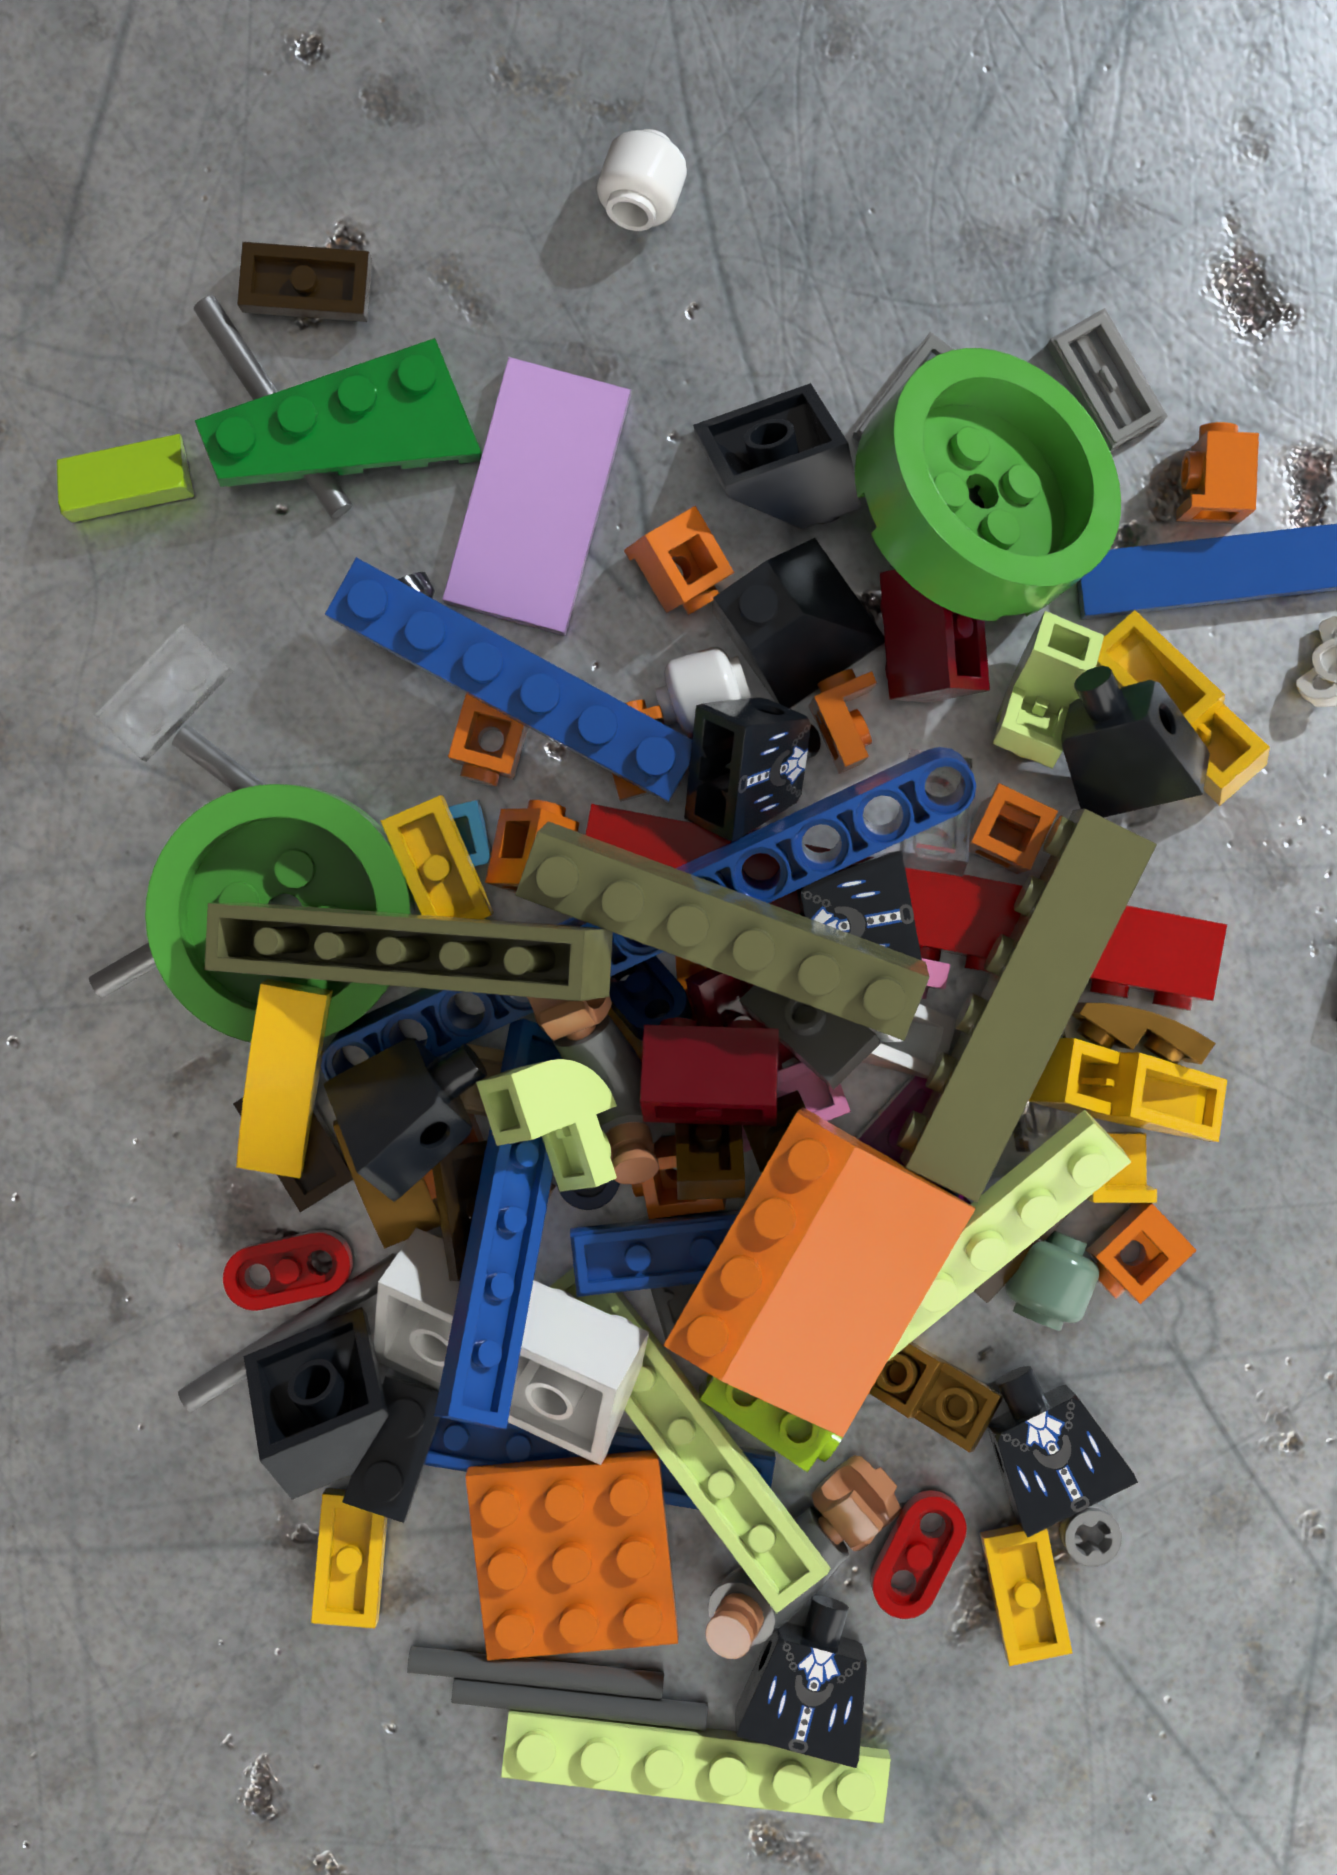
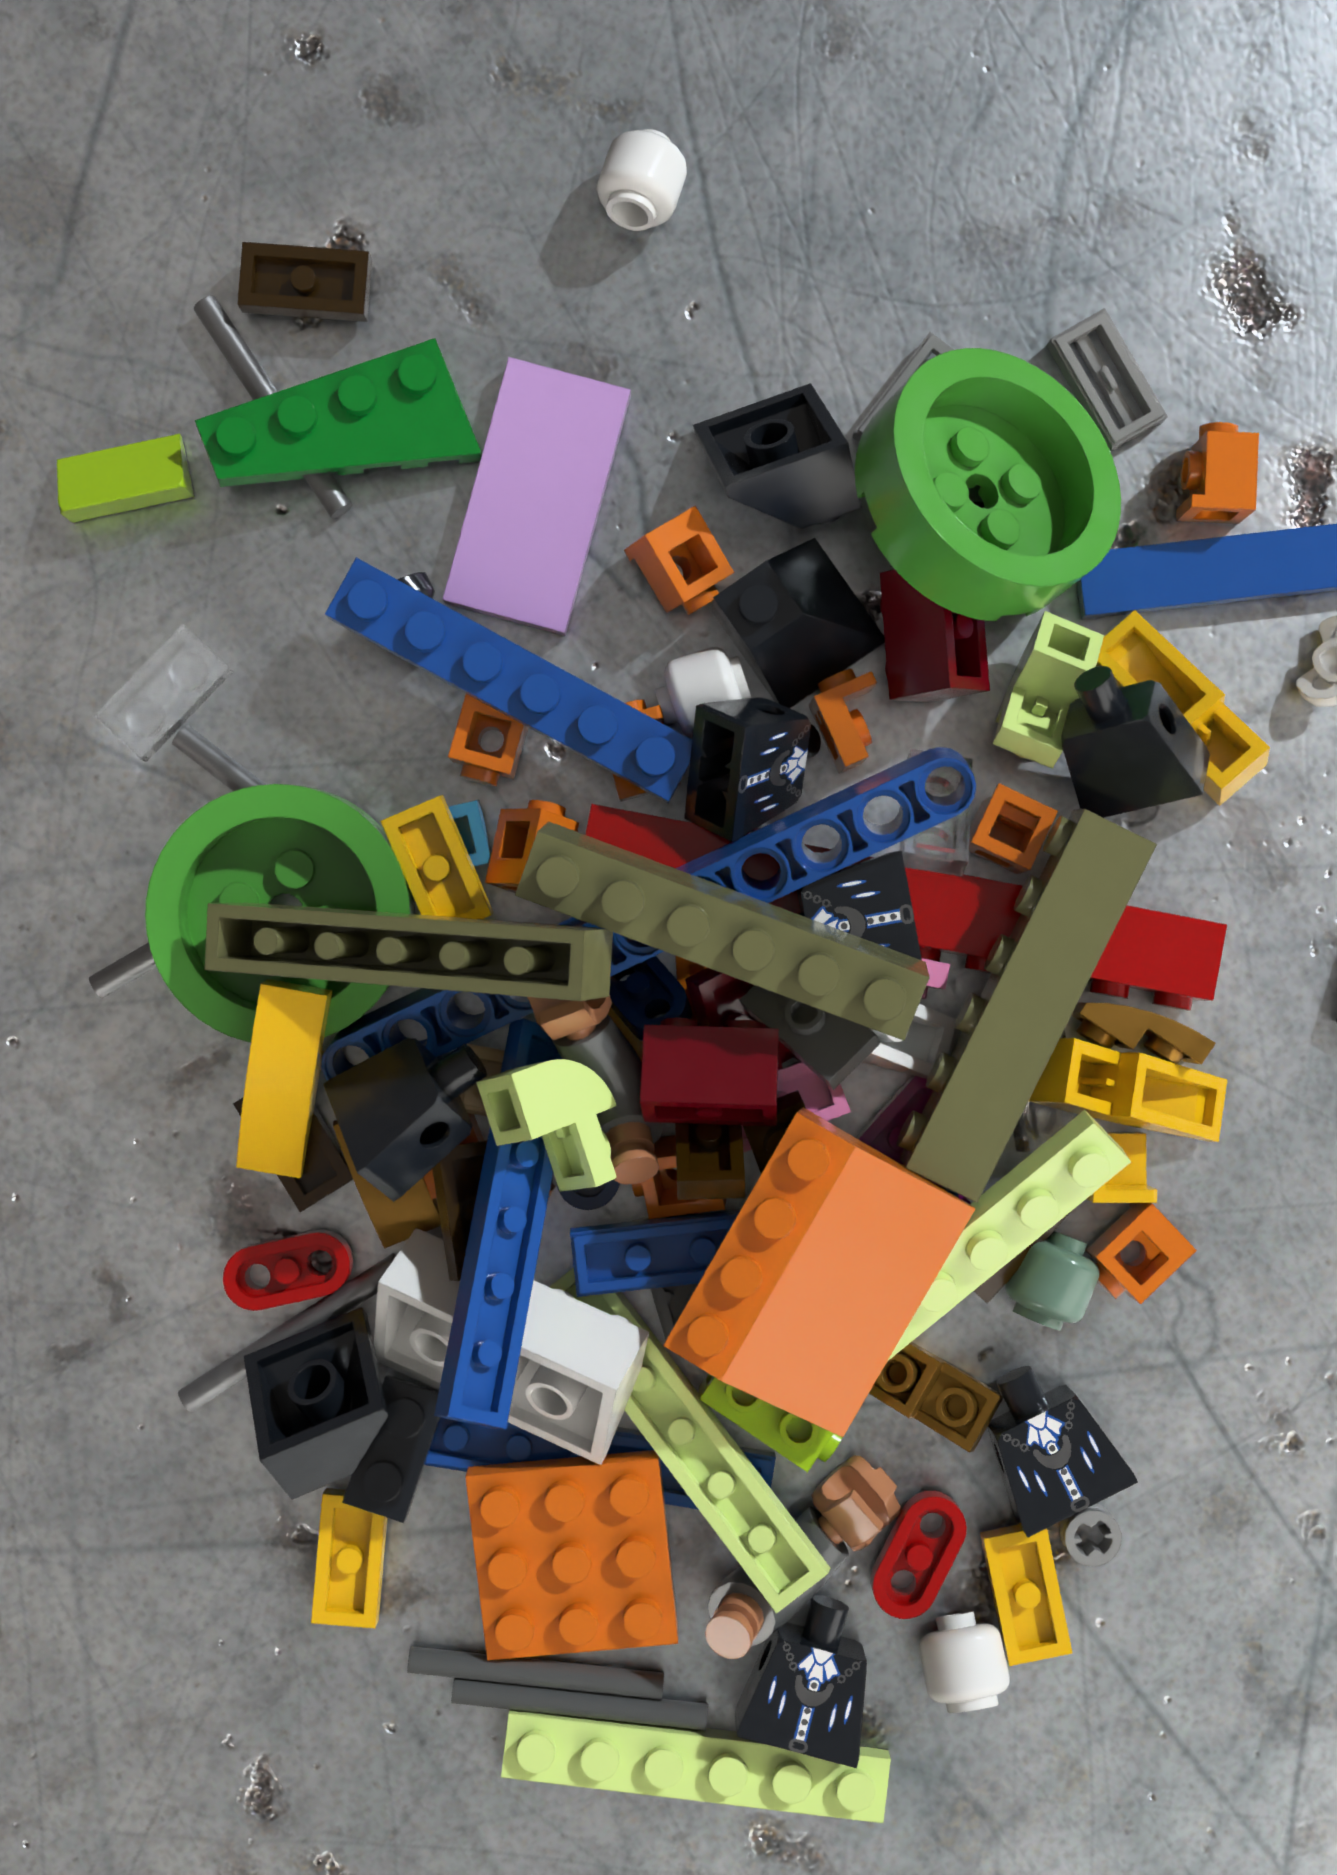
none -> white head [919,1611,1010,1713]

